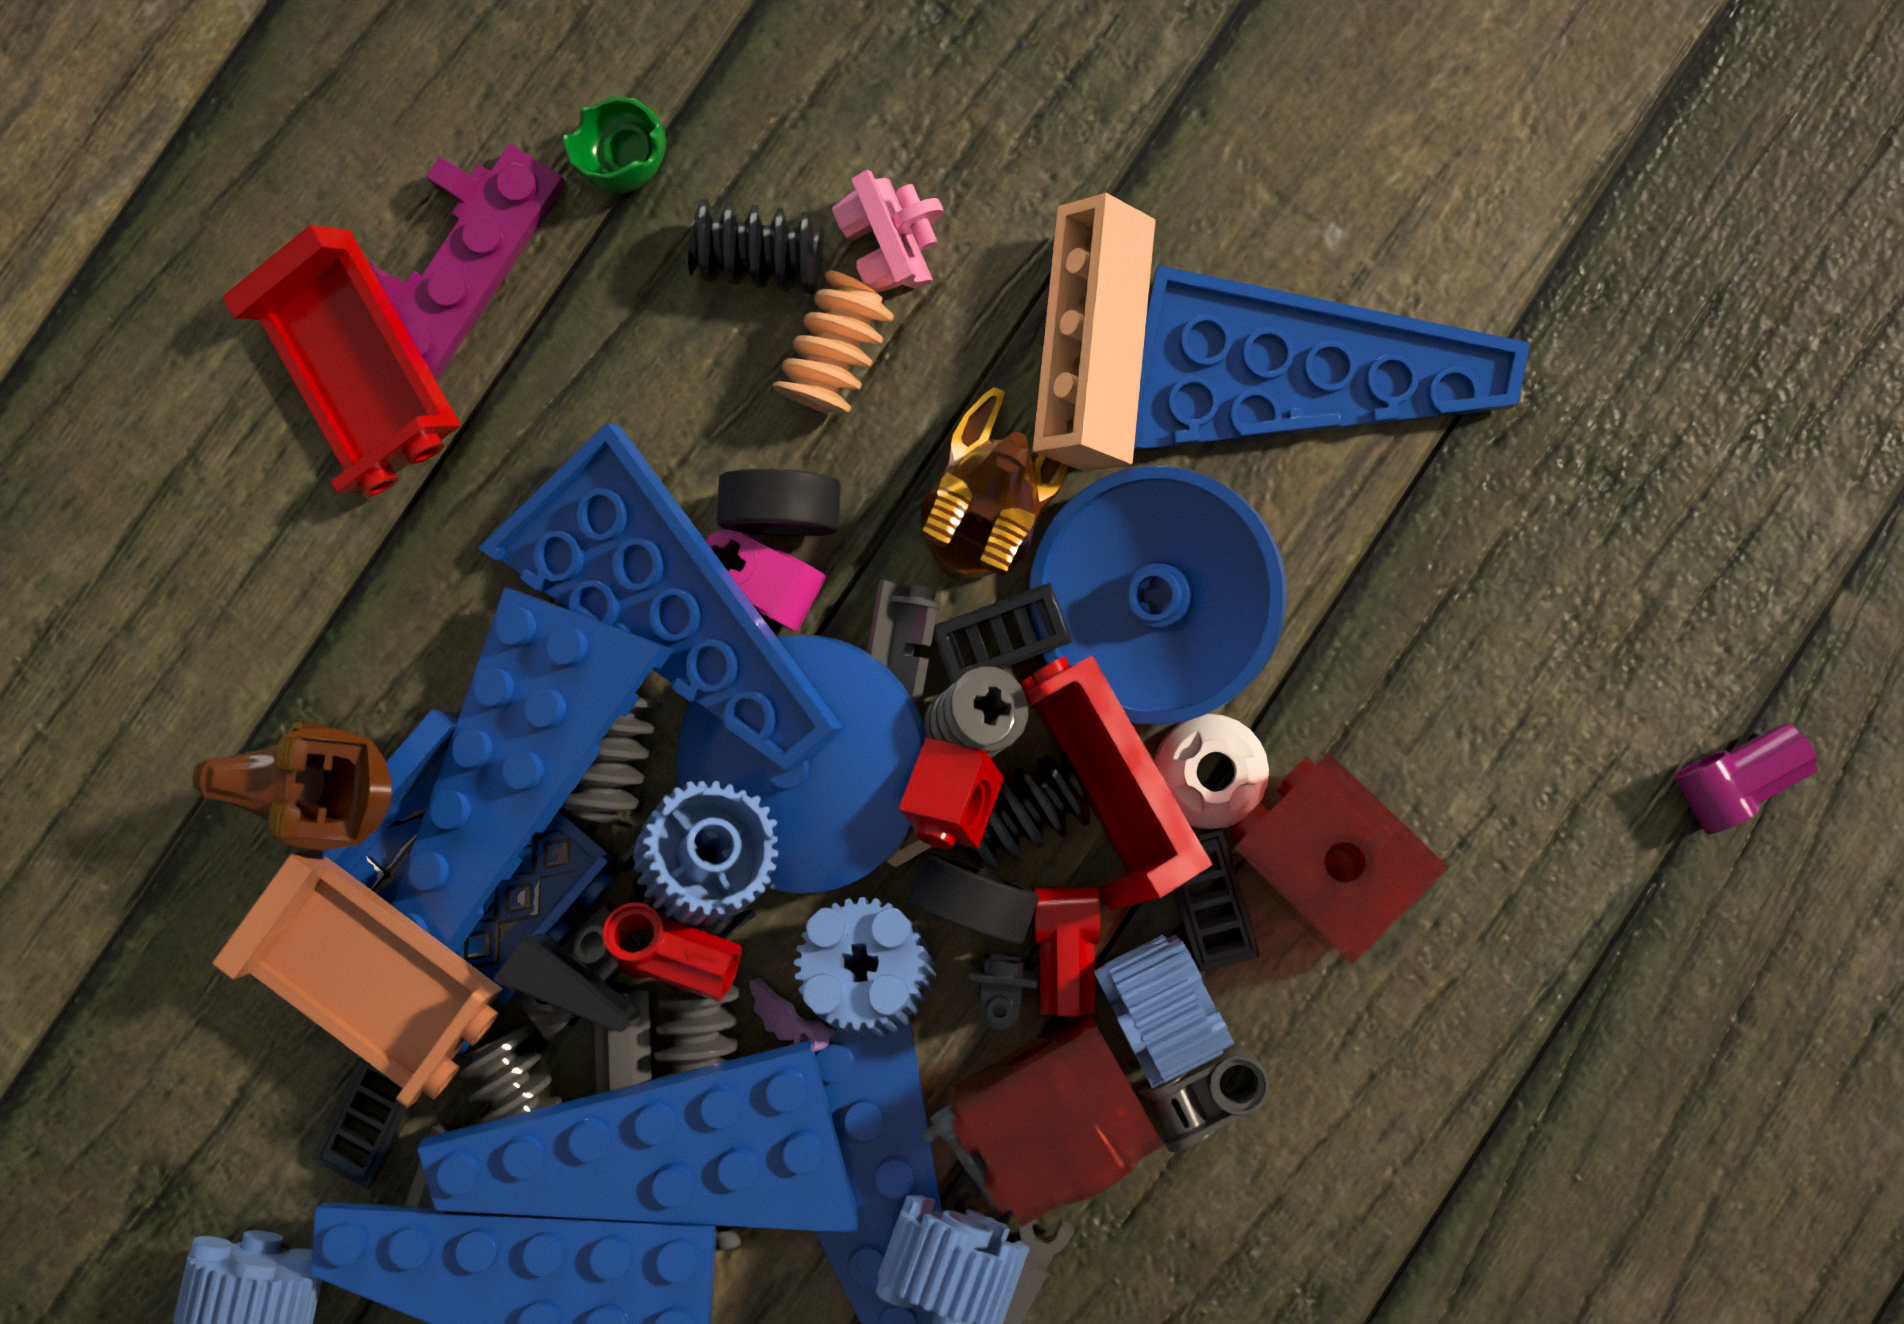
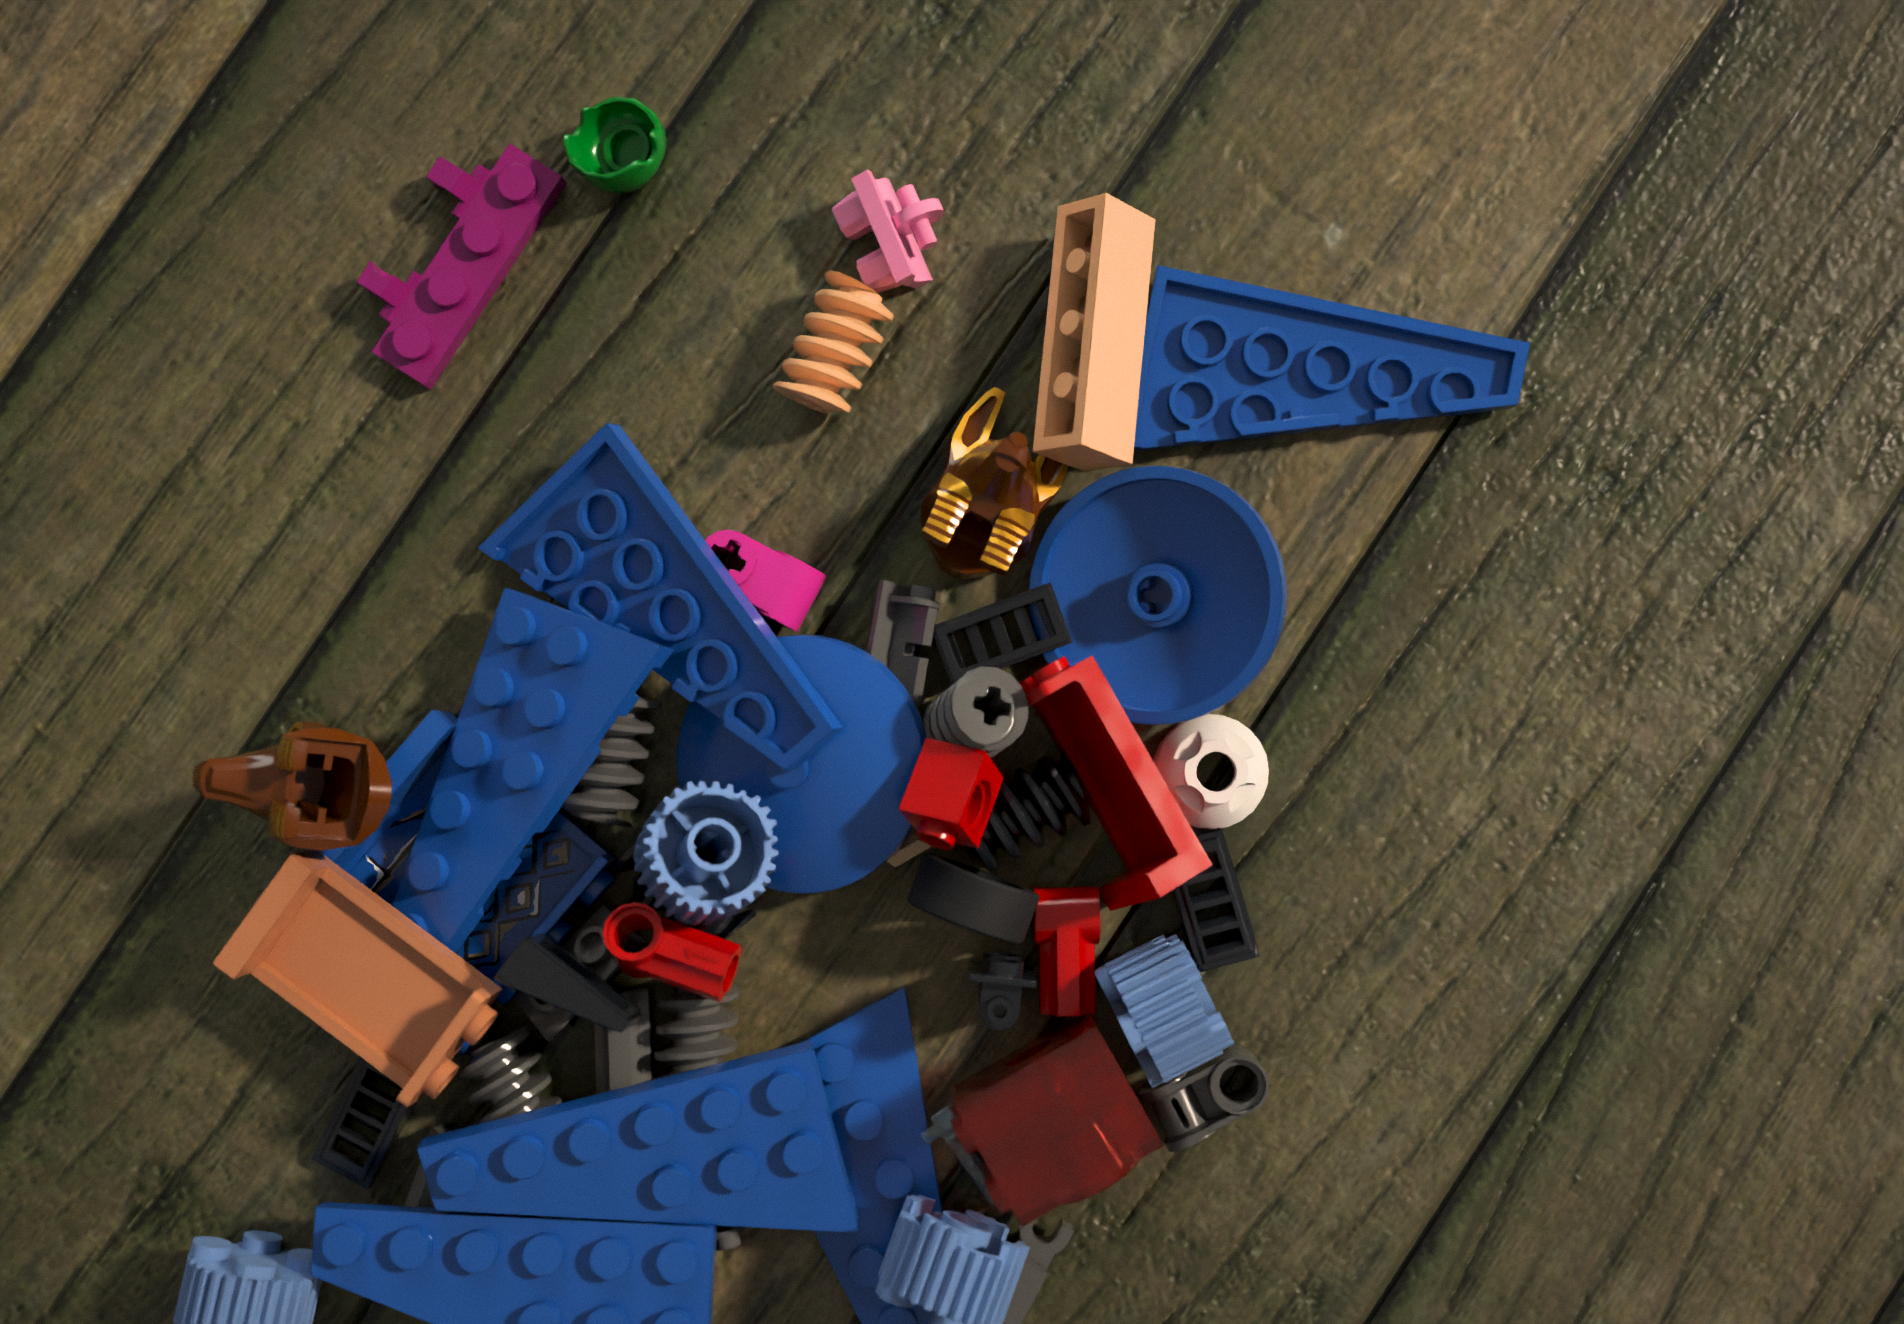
red panel [222,225,461,497] -> none
black piece [688,198,824,294] -> none
black tyre [717,468,841,537] -> none
lavender piece [749,977,835,1052] -> none
medium blue brick [794,897,936,1040] -> none
clear red brick [1230,752,1448,965] -> none
magenta piece [1674,723,1818,834] -> none

